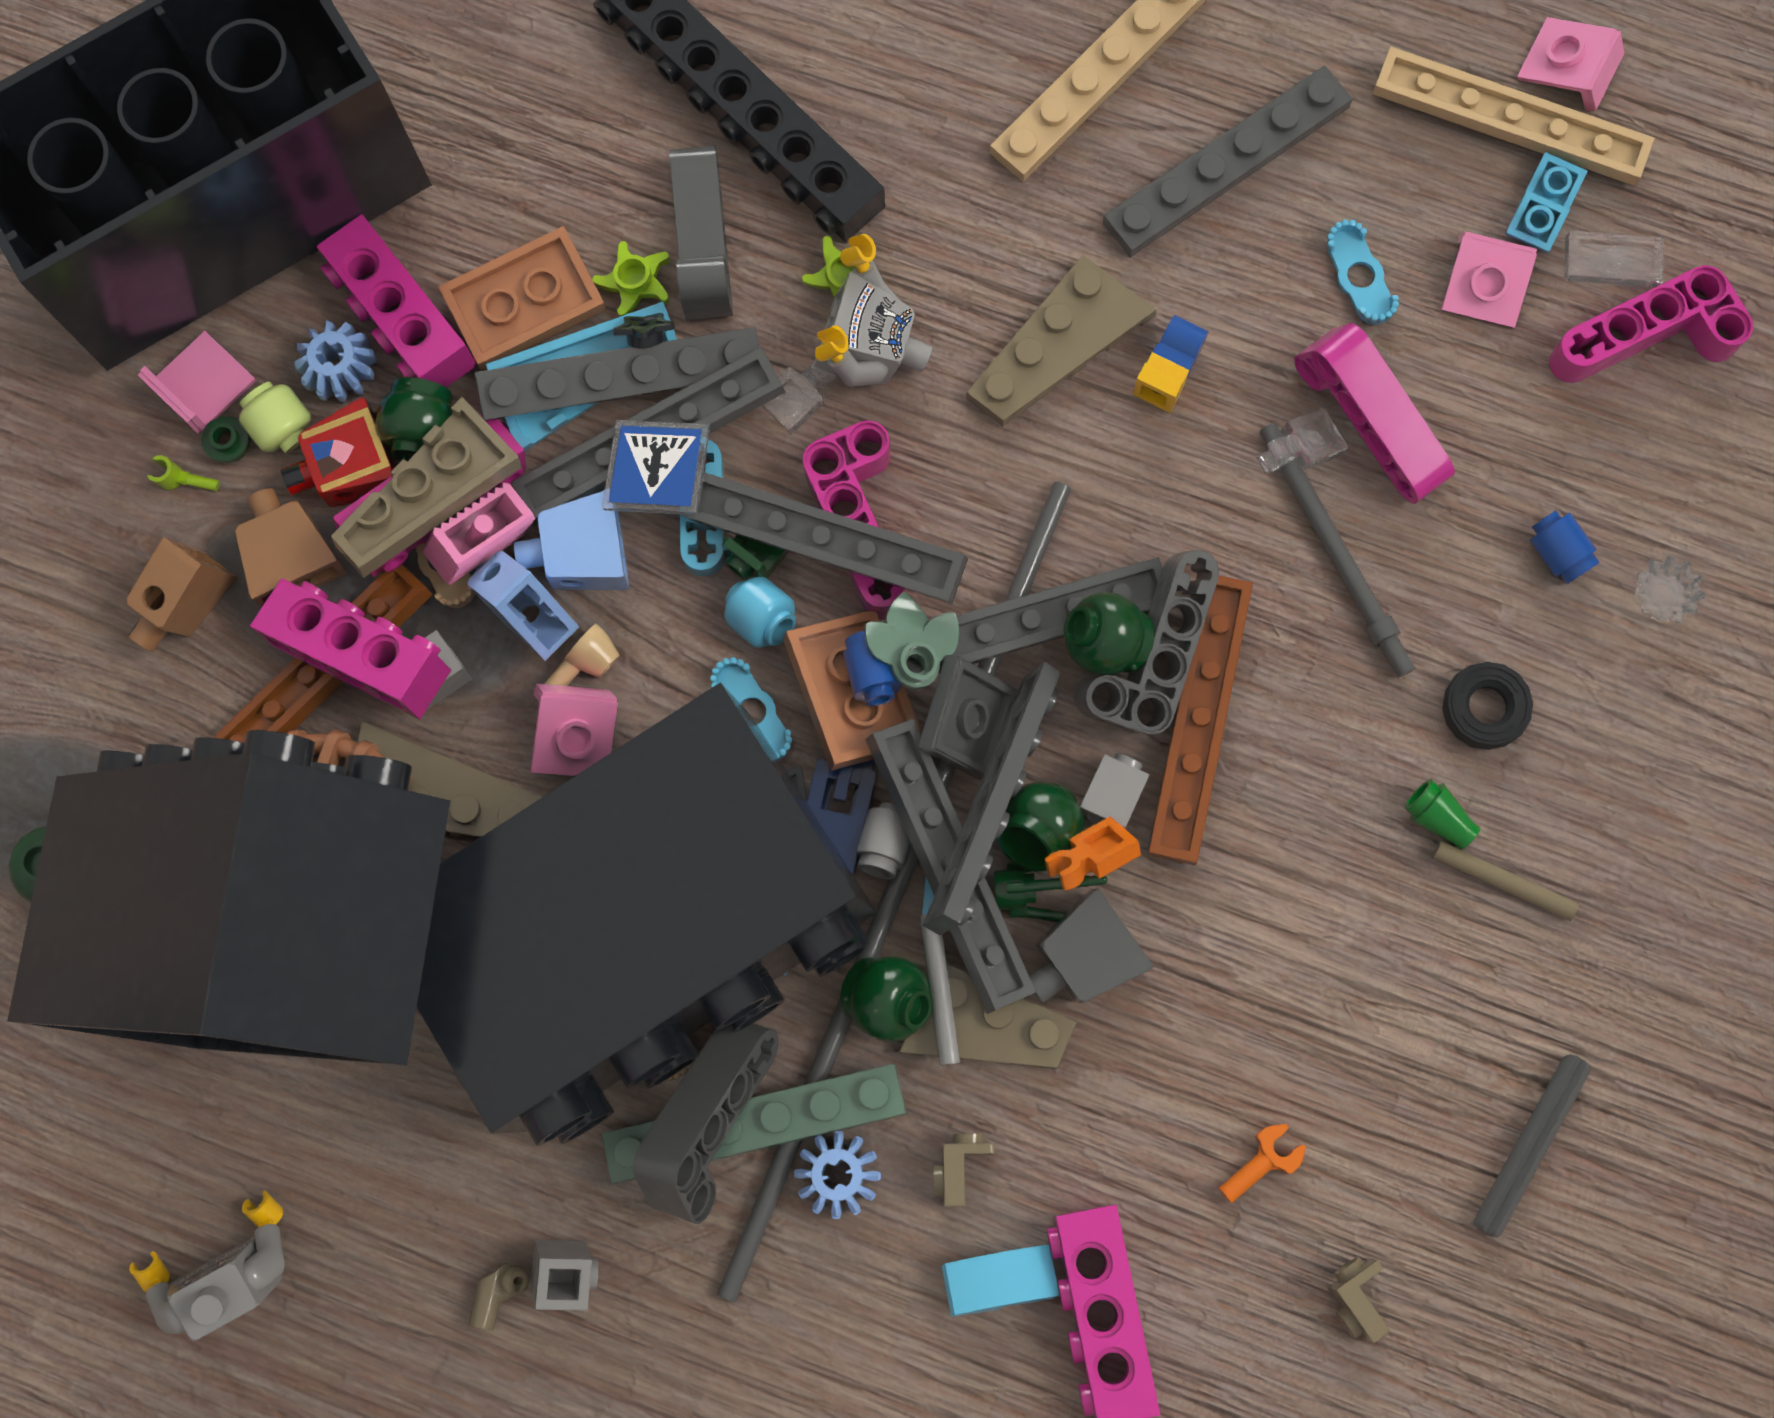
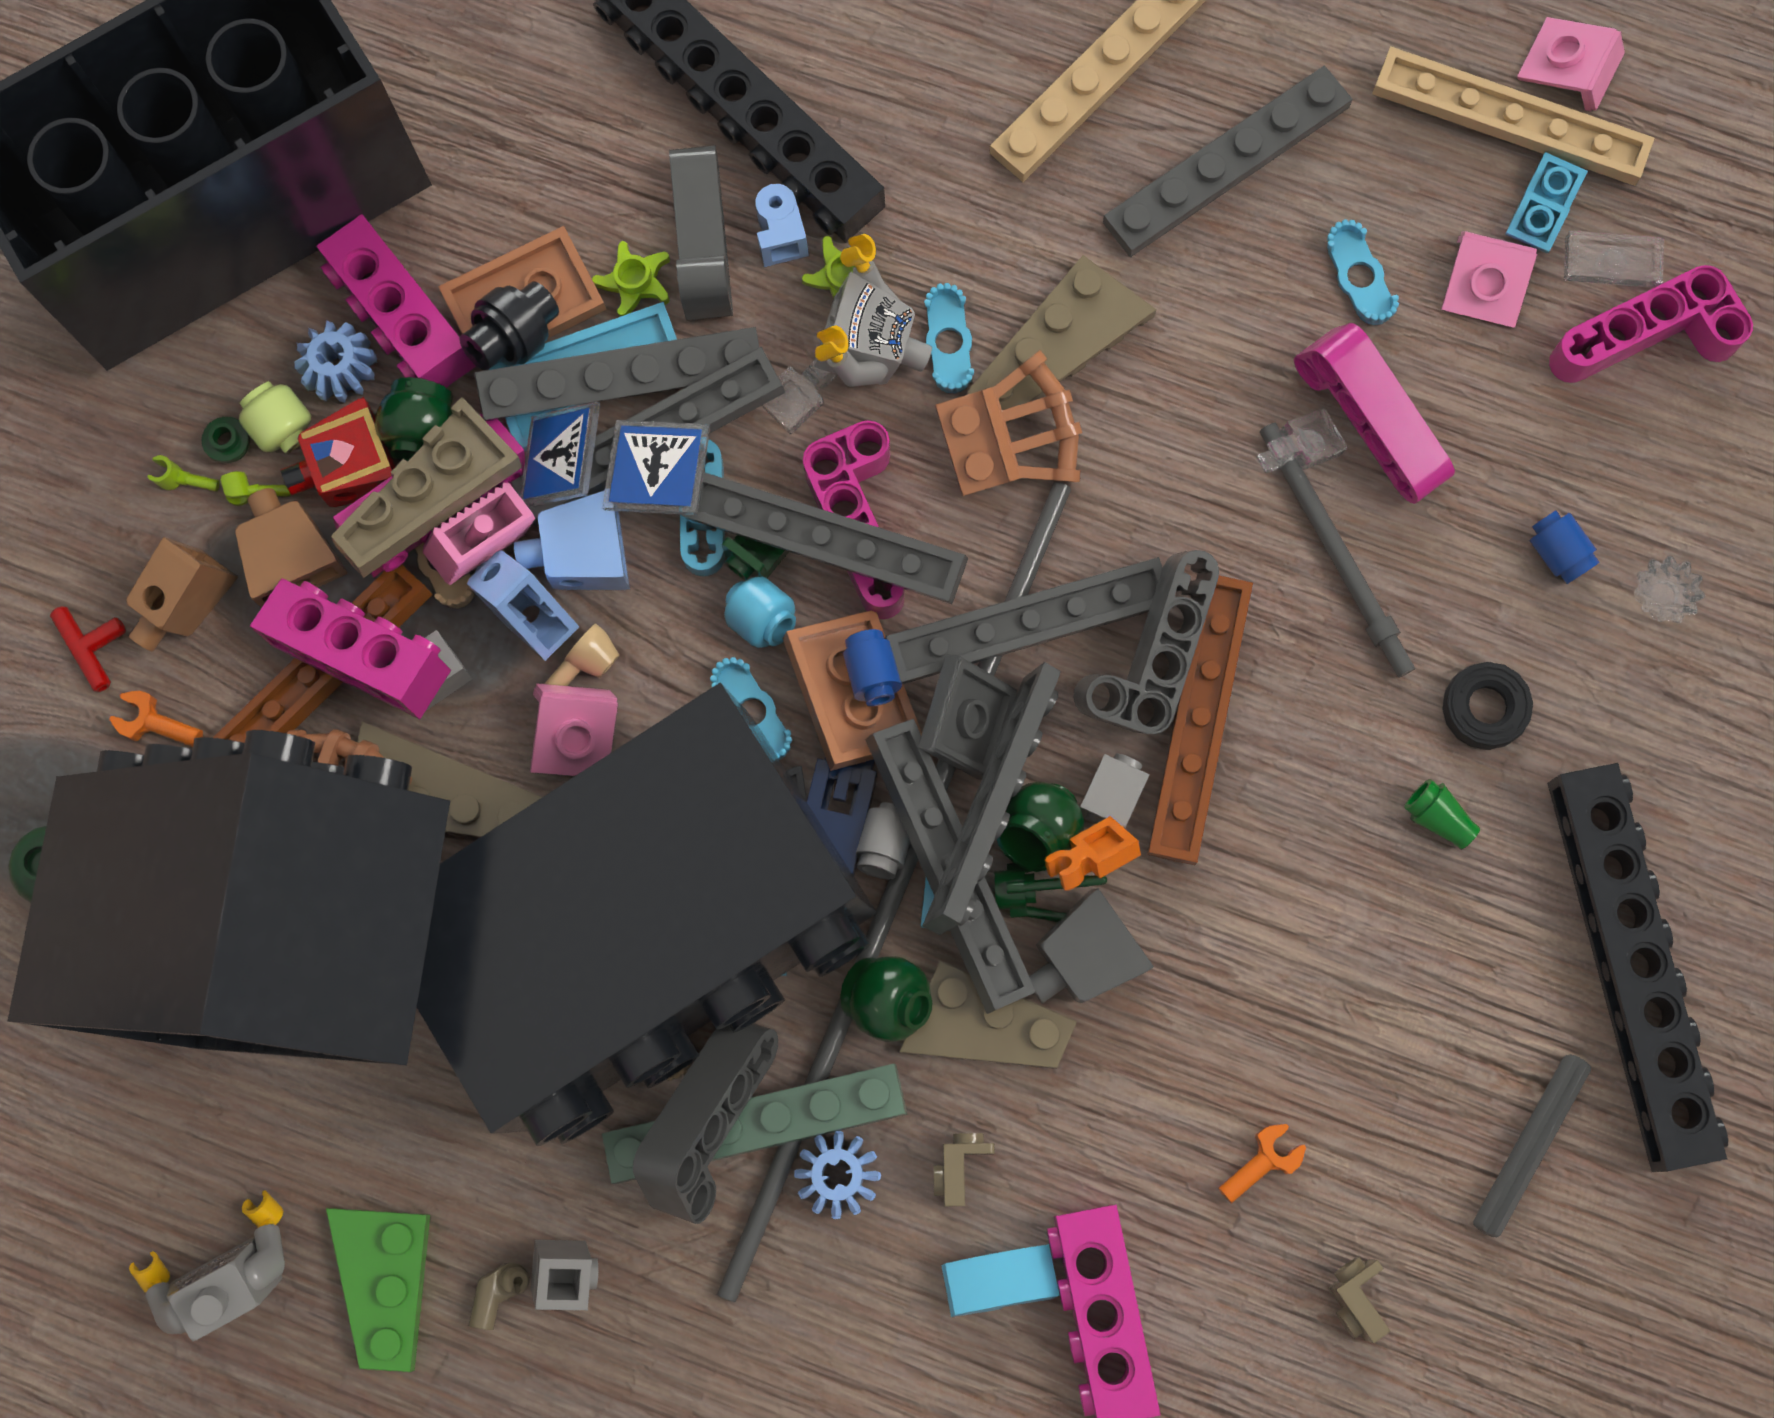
bright pink piece [138,331,257,434] -> none
black plate [613,313,675,347] -> none
sand green plate [865,592,959,689] -> none
light grey bar [920,914,960,1066] -> none
dark green piece [1064,592,1155,675] -> none
leg [1133,315,1209,413] -> none
dark tan bar [1432,840,1579,921] -> none
none -> red piece [50,606,126,692]
none -> orange bar [109,690,203,747]
none -> lime hand [220,471,291,506]
none -> bright green wing [326,1208,430,1372]
none -> black piece [459,281,559,371]
none -> piece [520,401,600,507]
none -> light blue leg [755,184,809,267]
none -> medium azure piece [924,283,974,394]
none -> nougat plate [935,350,1083,496]
none -> black brick [1547,763,1728,1172]

